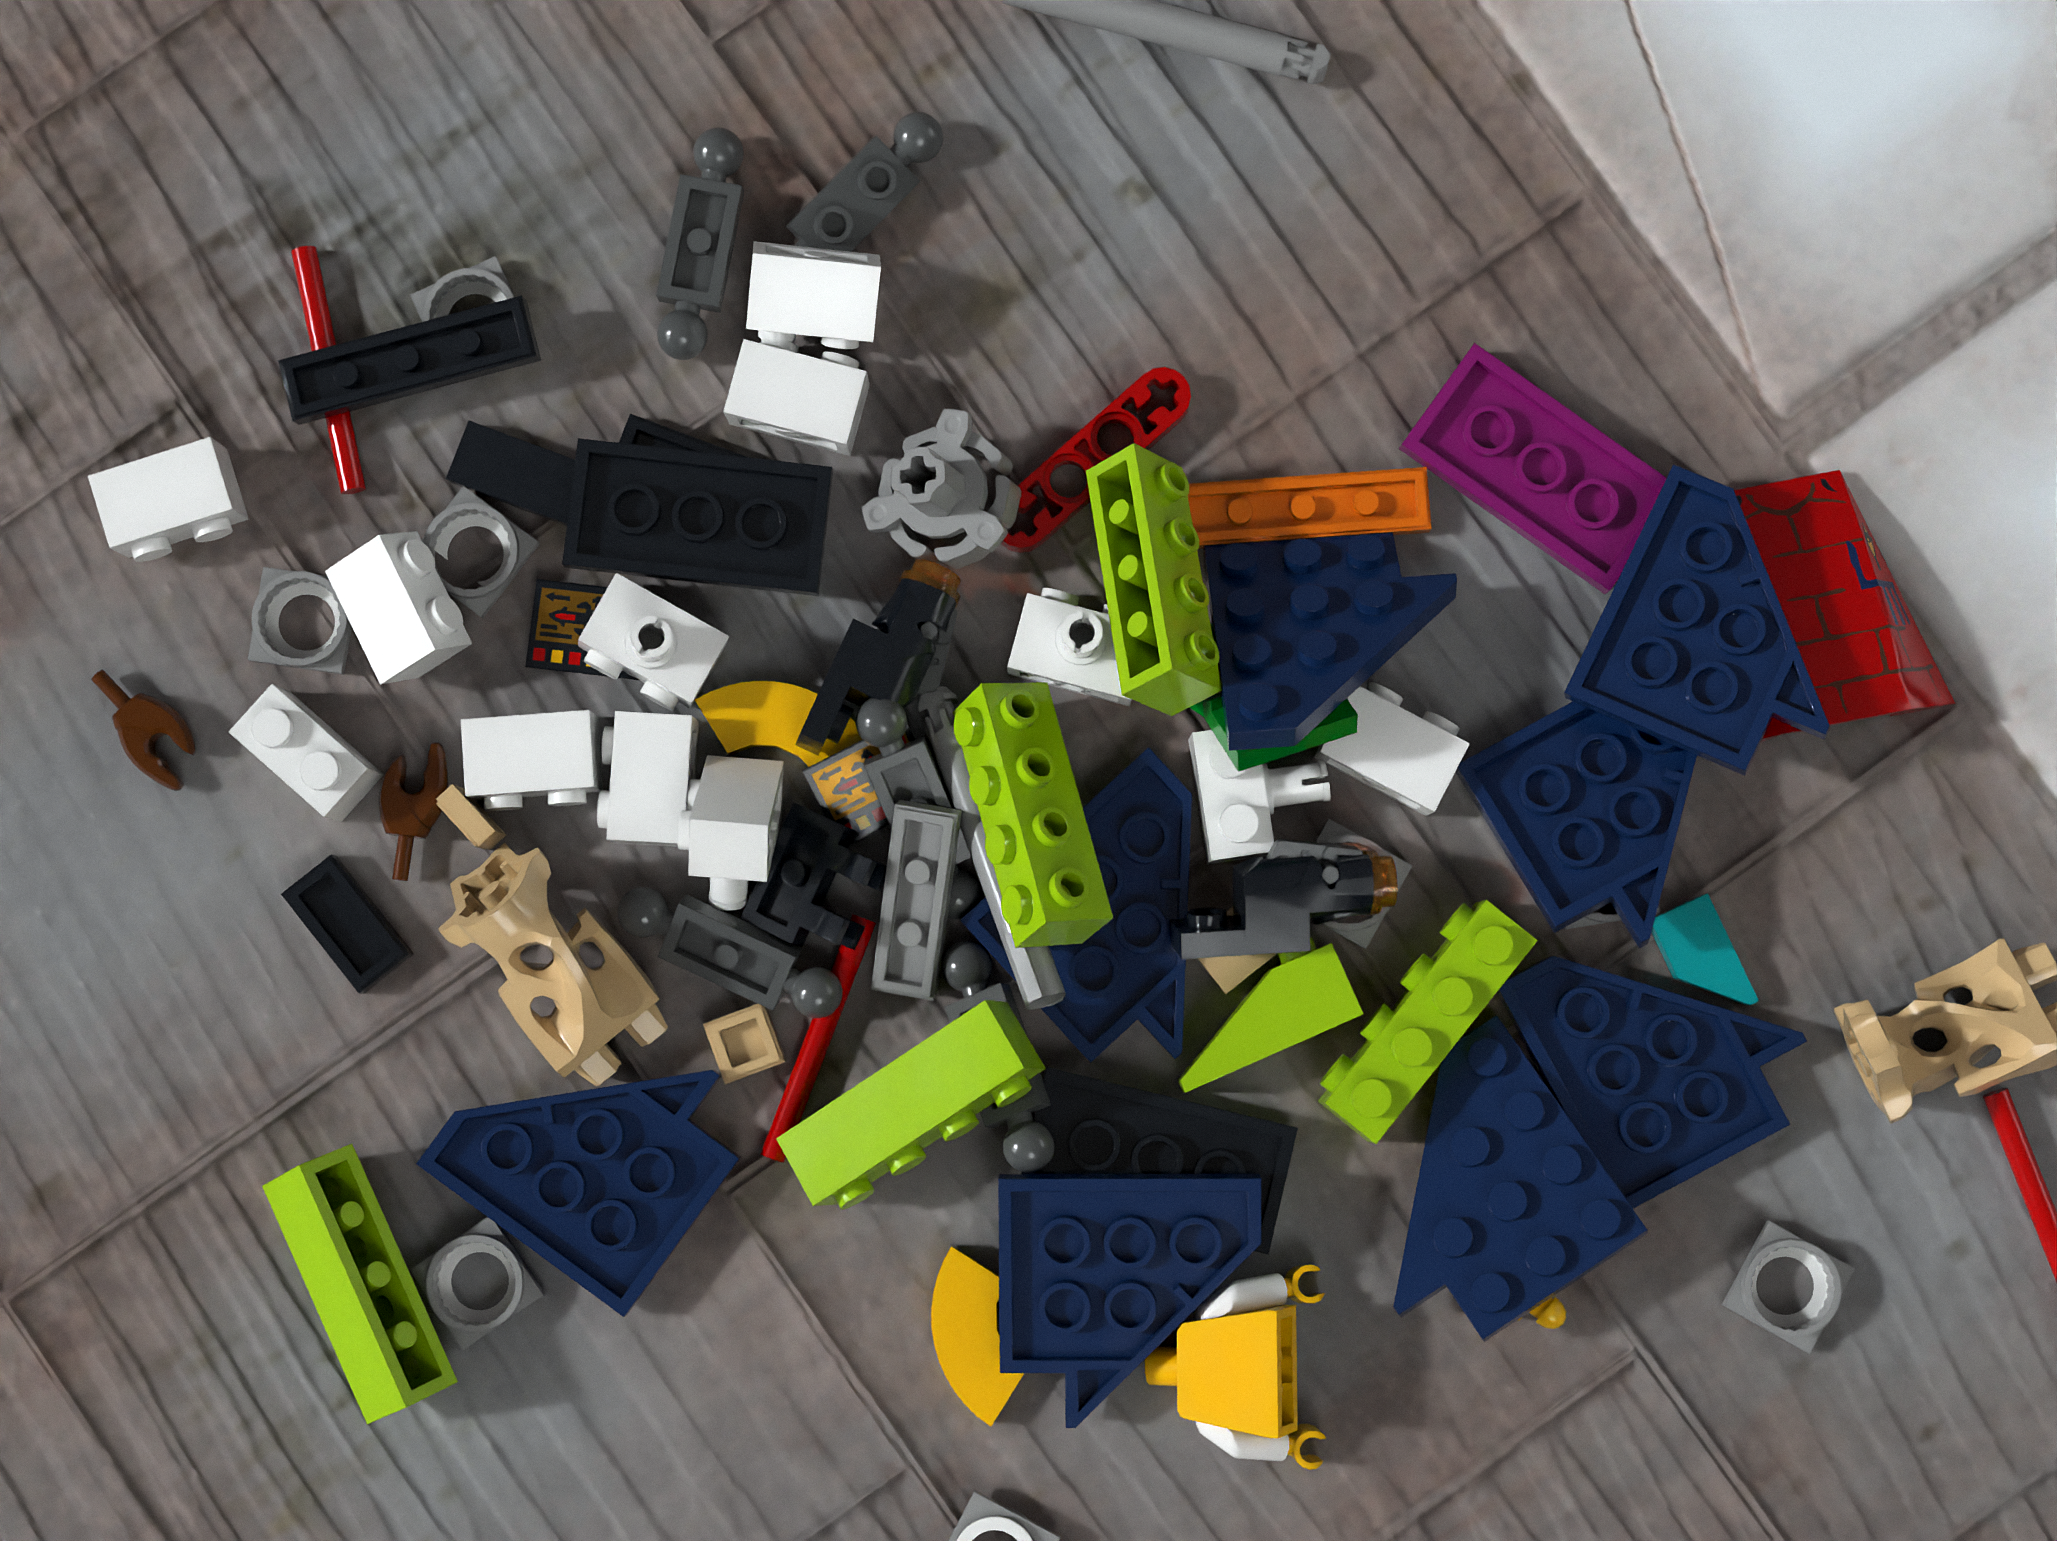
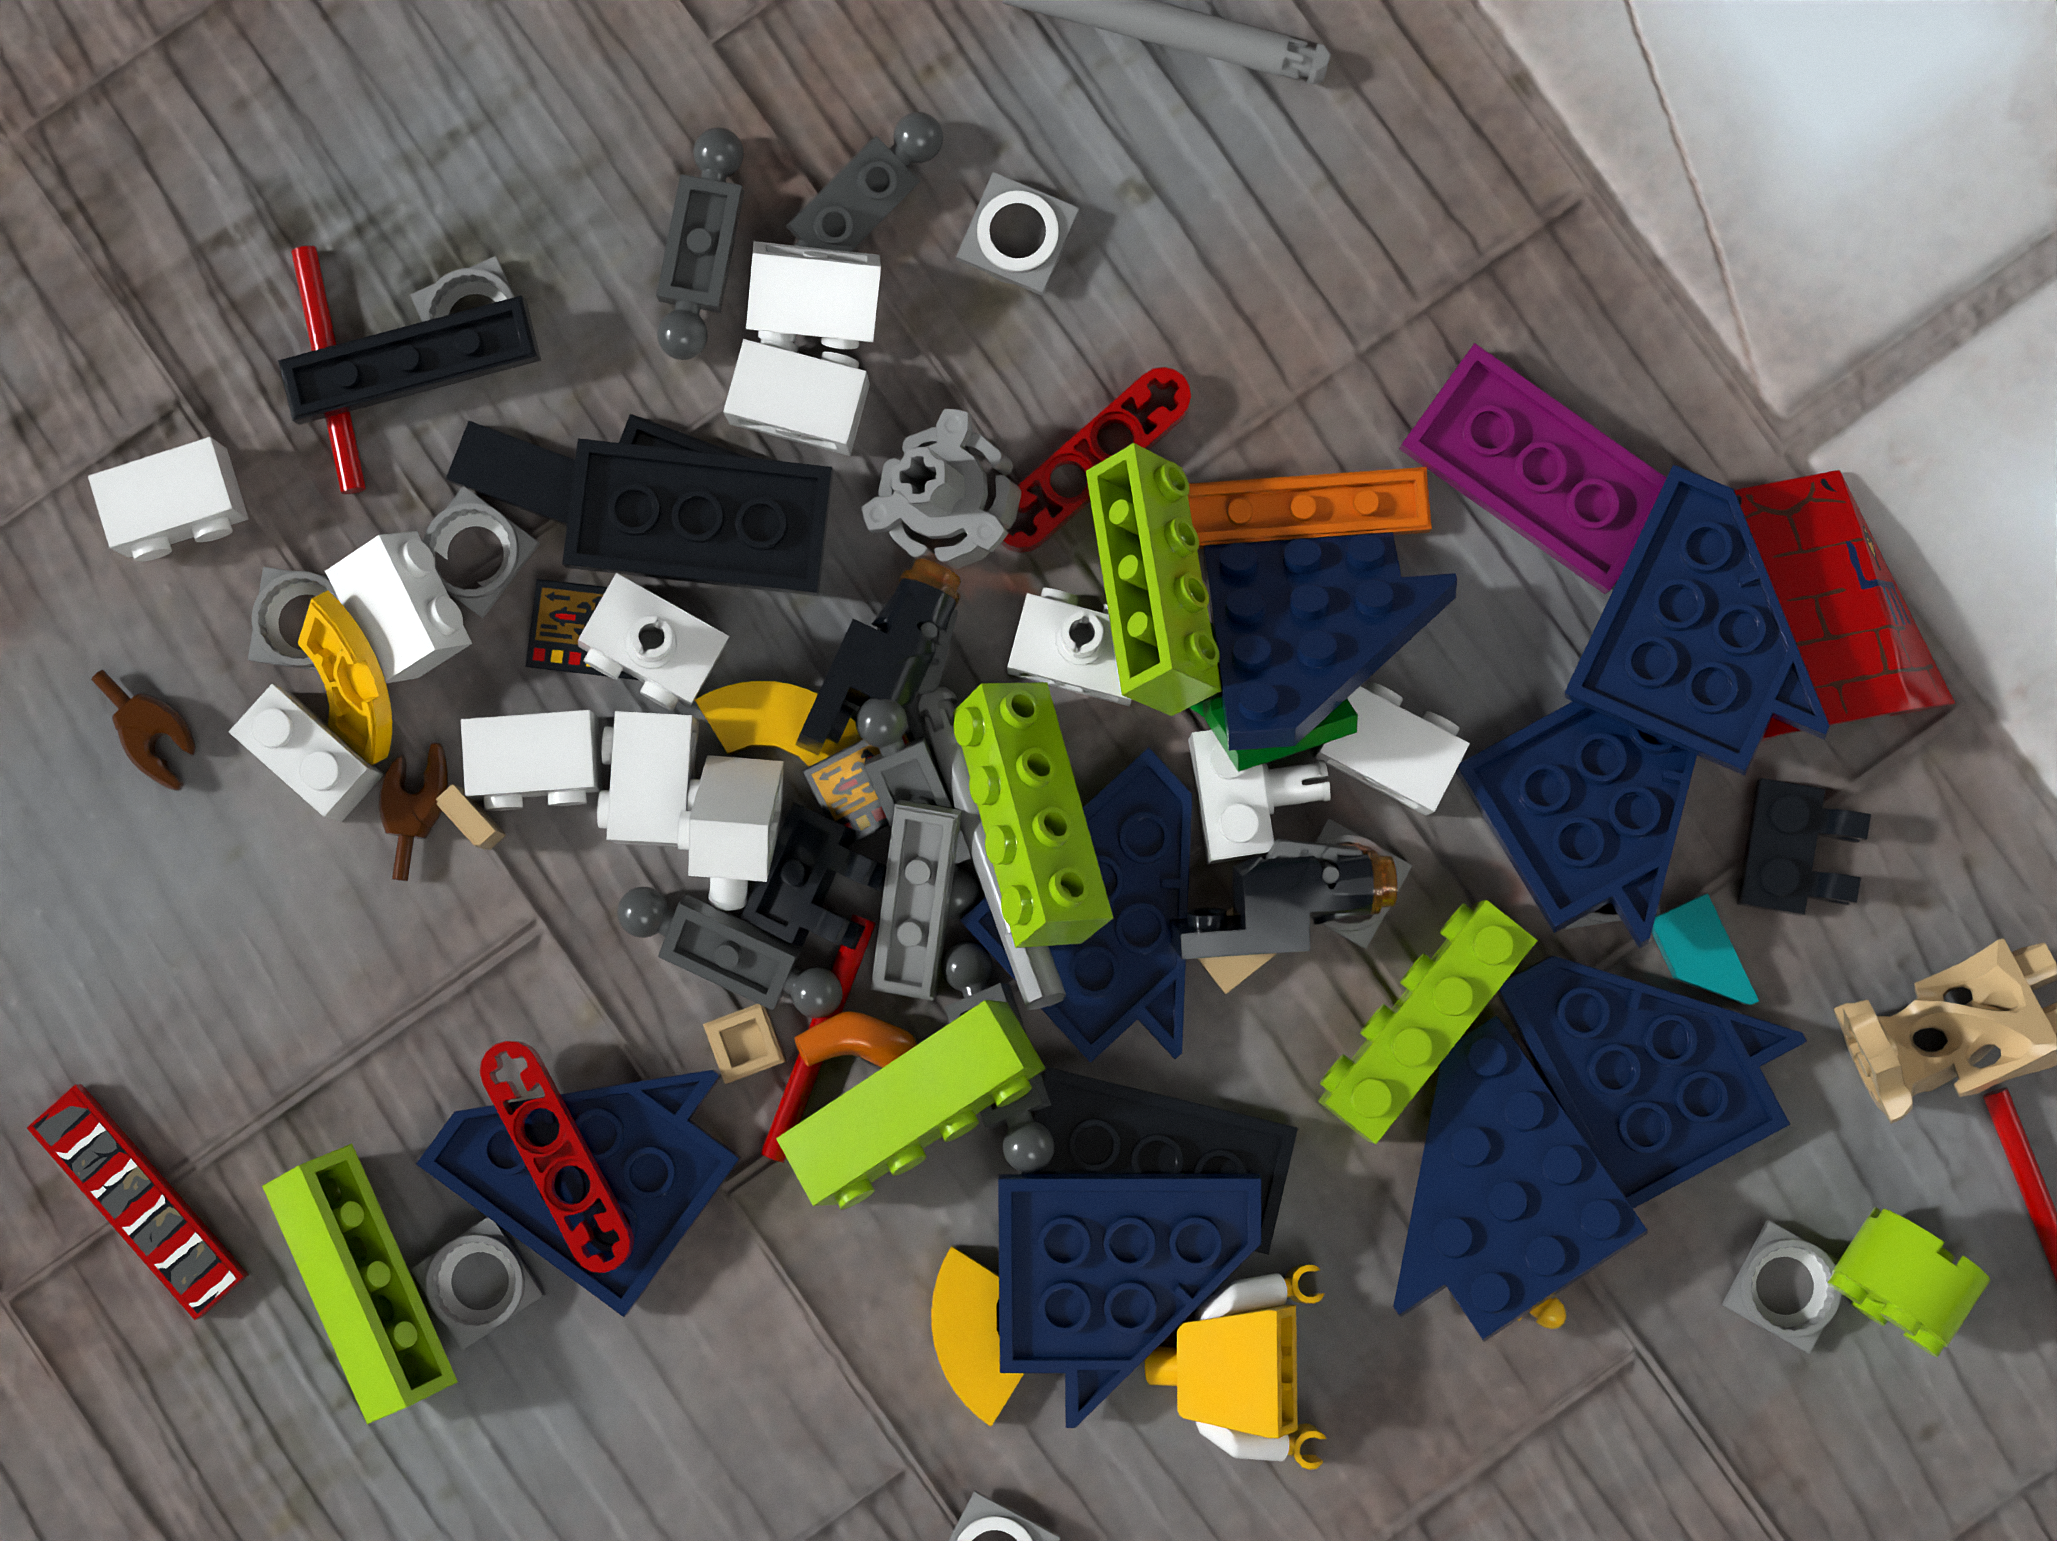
black tile [281,854,414,994] -> none
tan hips [438,843,668,1086] -> none
lime slope [1178,937,1364,1093] -> none
none -> tile [27,1084,249,1320]
none -> yellow tile [298,590,392,766]
none -> red beam [480,1041,634,1273]
none -> orange arm [794,1011,917,1068]
none -> piece [956,172,1079,296]
none -> black plate [1737,778,1871,916]
none -> lime brick [1827,1207,1991,1357]

